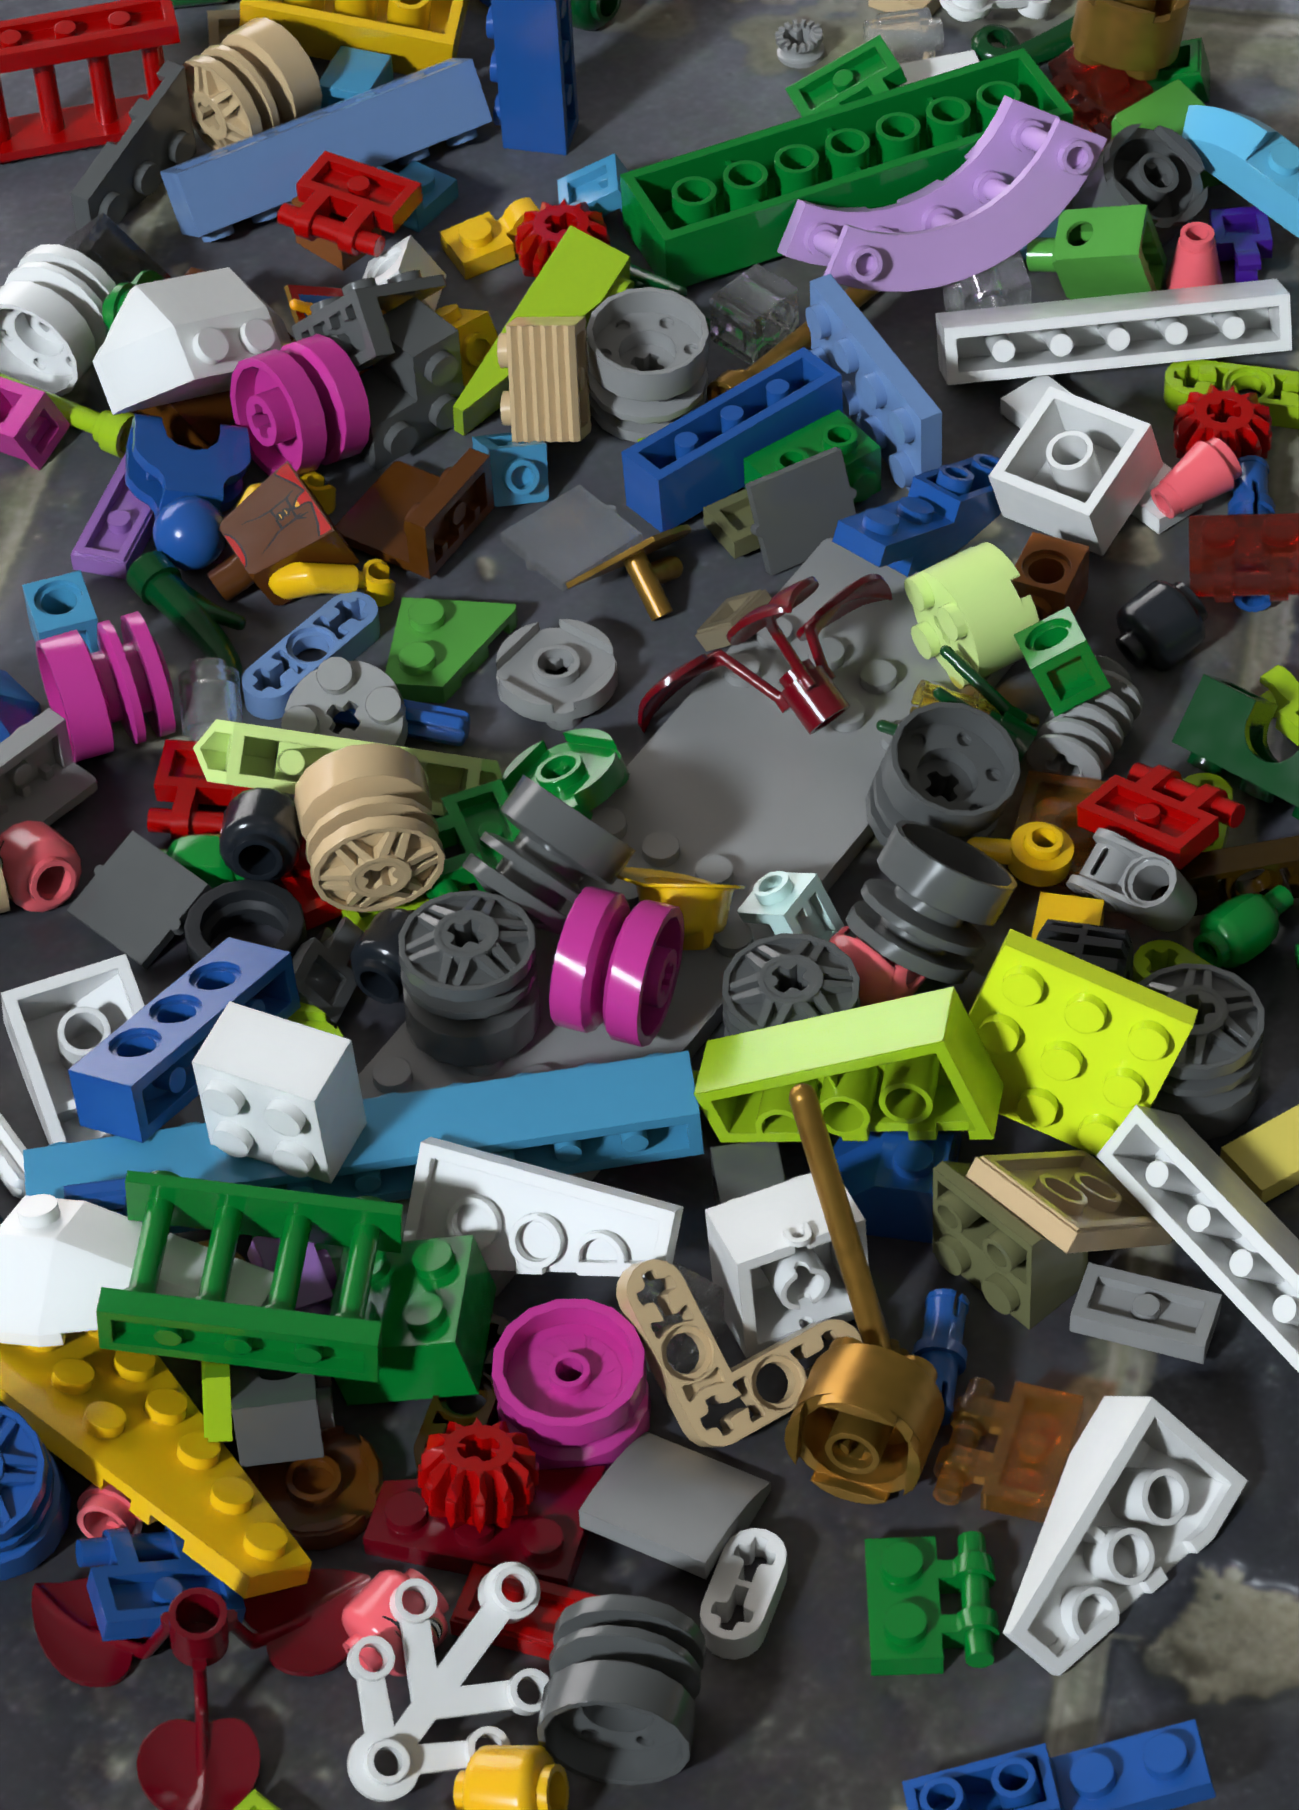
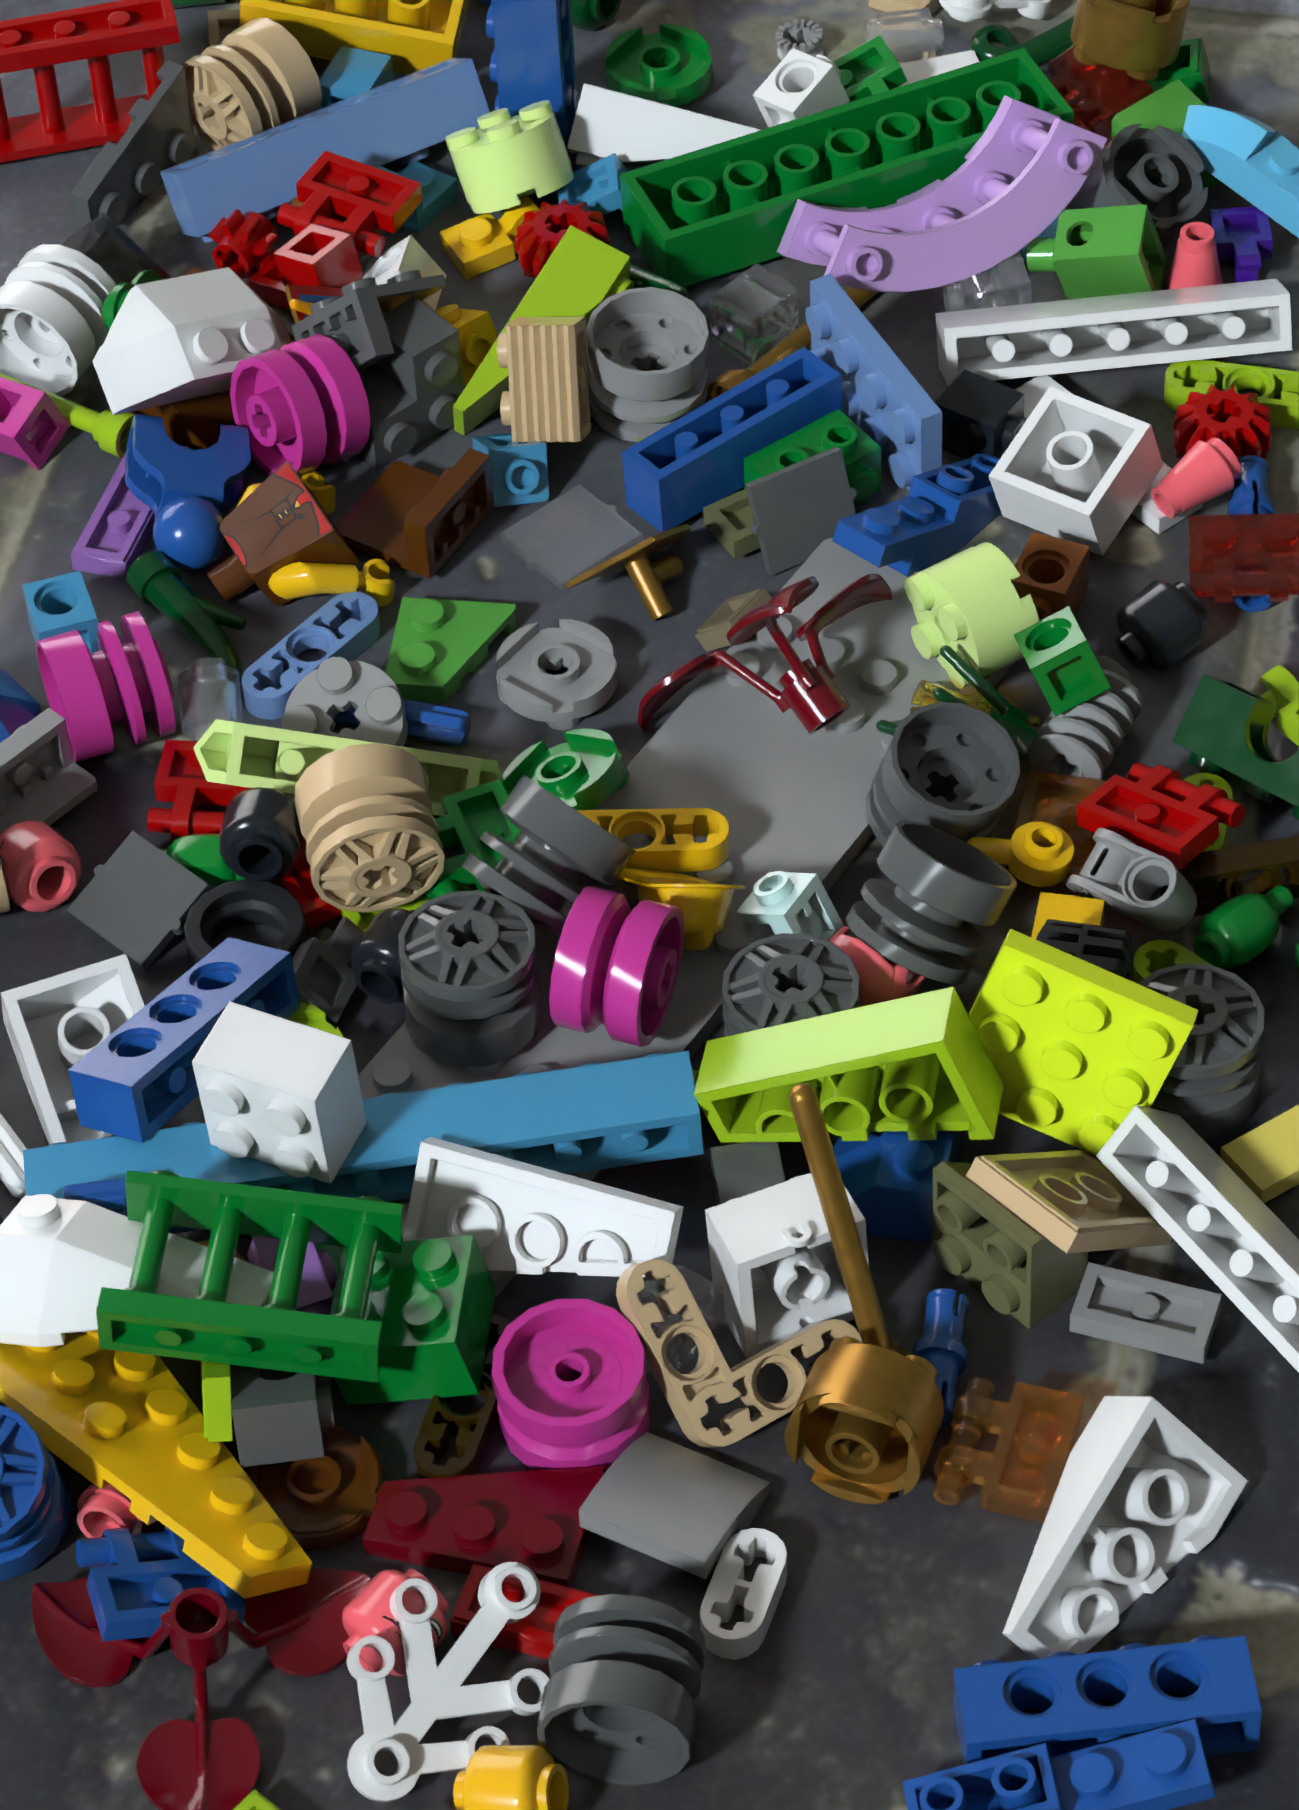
red gear [418,1417,539,1534] -> none
green plate [865,1531,1000,1676] -> none
none -> red gear [209,209,279,279]
none -> red brick [247,223,363,310]
none -> yellowish green brick [445,100,574,214]
none -> white wedge [567,83,760,167]
none -> yellow beam [577,808,730,872]
none -> green plate [606,24,713,109]
none -> white brick [753,48,850,128]
none -> black brick [935,369,1026,459]
none -> blue brick [953,1635,1262,1765]

